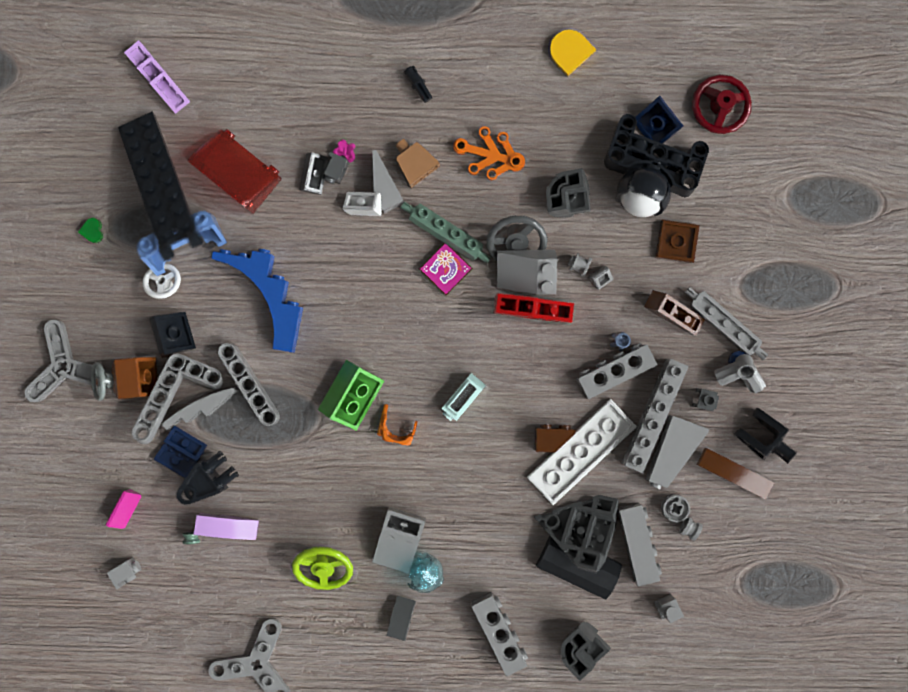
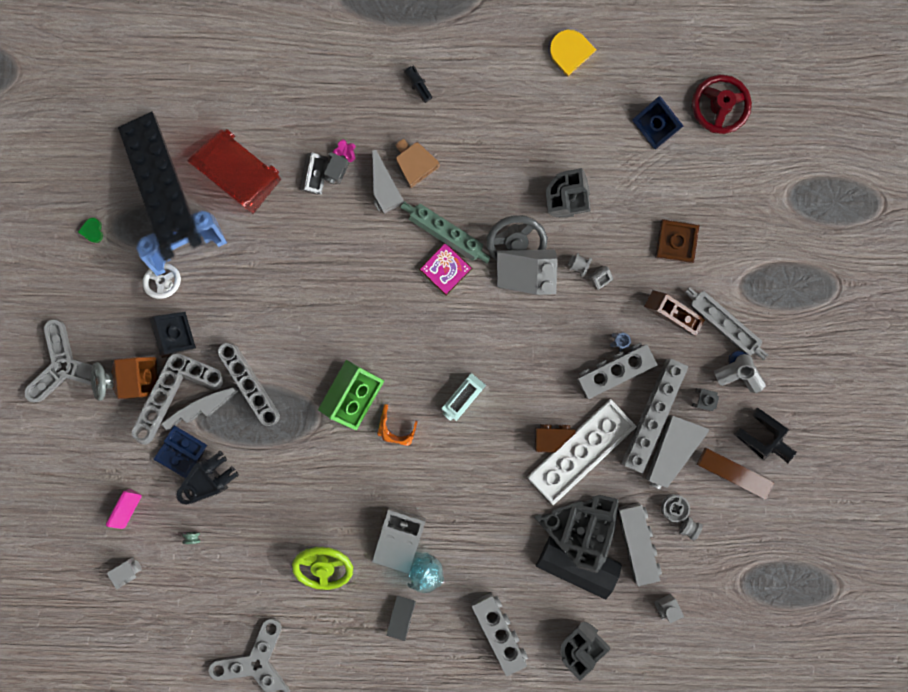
lavender slope [124,40,190,114] -> none
lavender slope [194,513,259,540] -> none
blue arch [212,249,303,353] -> none
white slope [342,192,381,216] -> none
orange plant [453,126,525,181] -> none
red brick [493,293,574,323] -> none
black beam [604,114,709,217] -> none

